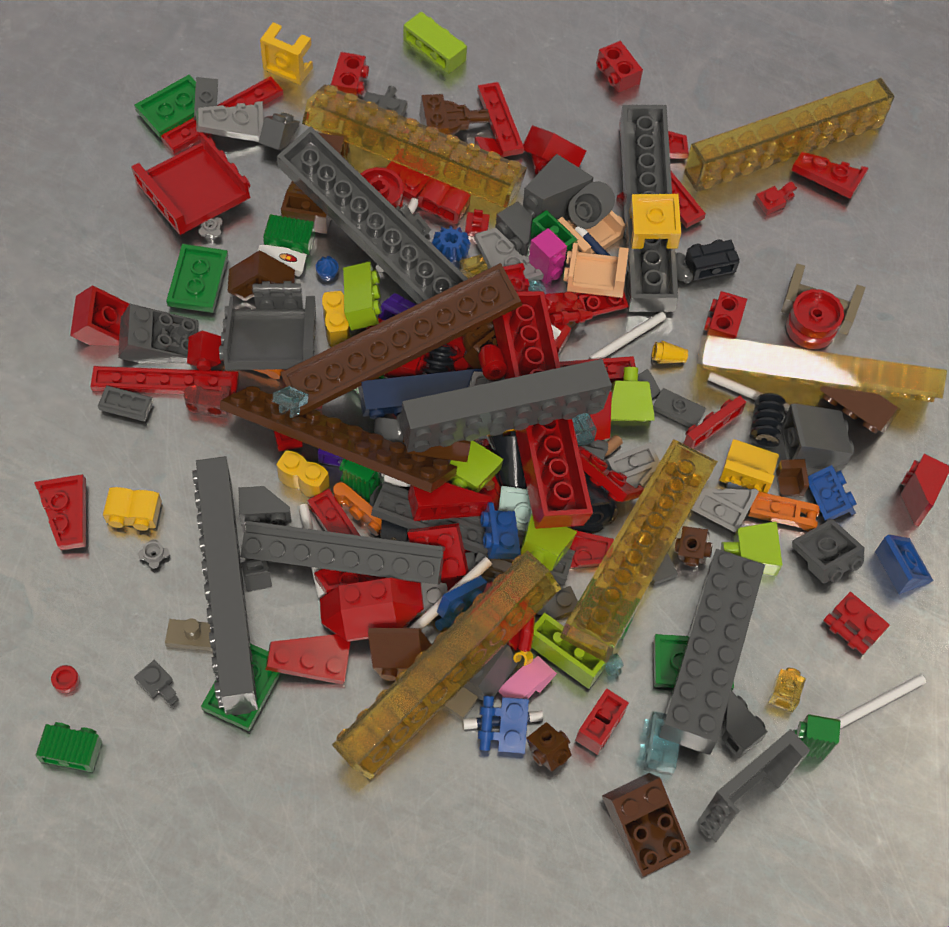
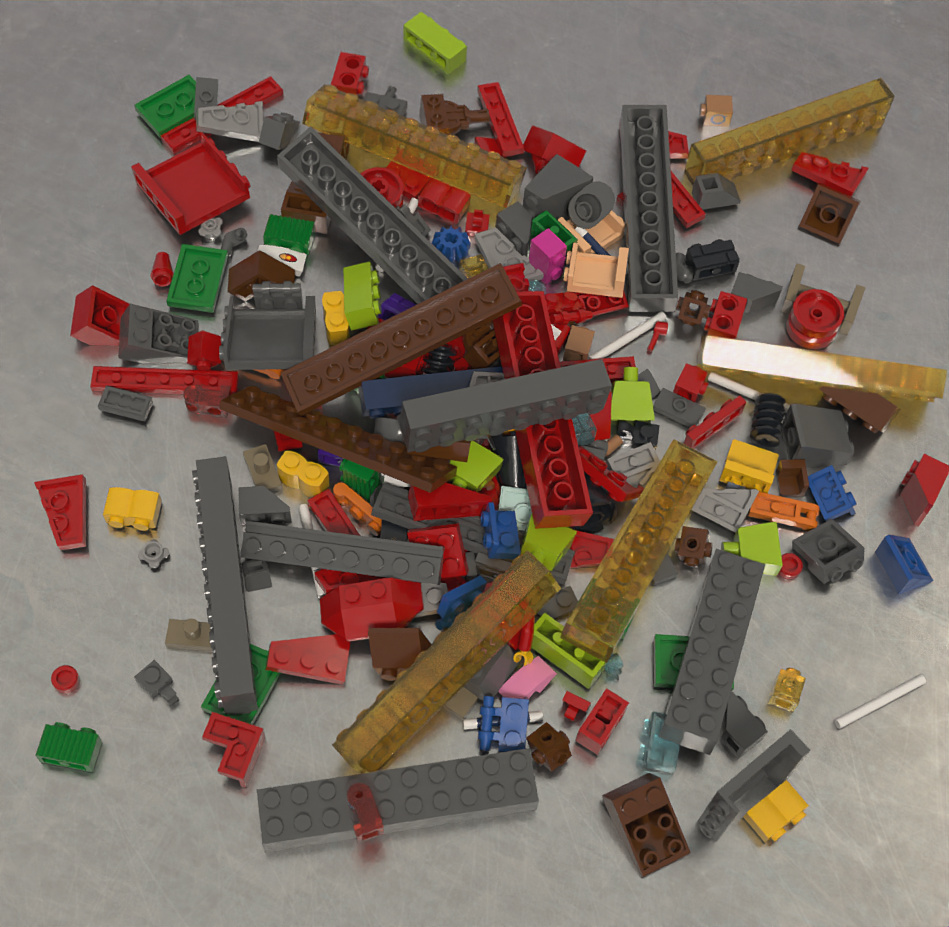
yellow panel [260,22,313,85] -> none
clear light blue tile [272,386,309,418] -> none
blue plate [316,256,339,279] -> none
white bar [409,557,492,630] -> none
red brick [478,344,507,380] -> none
red brick [596,40,643,93] -> none
yellow panel [629,194,681,249] -> none
yellow cone [652,341,688,364] -> none
red plate [755,182,797,215] -> none
green brick [793,714,841,760] -> none
red plate [823,591,890,655] -> none
none -> red cone [150,252,174,287]
none -> red panel [202,712,266,788]
none -> dark grey arm [221,228,247,257]
none -> dark tan tile [243,444,283,493]
none -> dark grey brick [257,748,539,852]
none -> clear red leg [347,783,384,844]
none -> red tile [562,691,592,721]
none -> medium nougat brick [563,325,595,361]
none -> black plate [616,421,660,450]
none -> red hand [647,321,668,352]
none -> red brick [673,363,709,402]
none -> reddish brown brick [676,290,711,325]
none -> dark grey slope [692,173,741,210]
none -> medium nougat brick [699,95,733,127]
none -> dark grey slope [731,272,783,313]
none -> yellow brick [743,780,809,843]
none -> red tile [778,553,803,579]
none -> reddish brown slope [799,183,861,244]

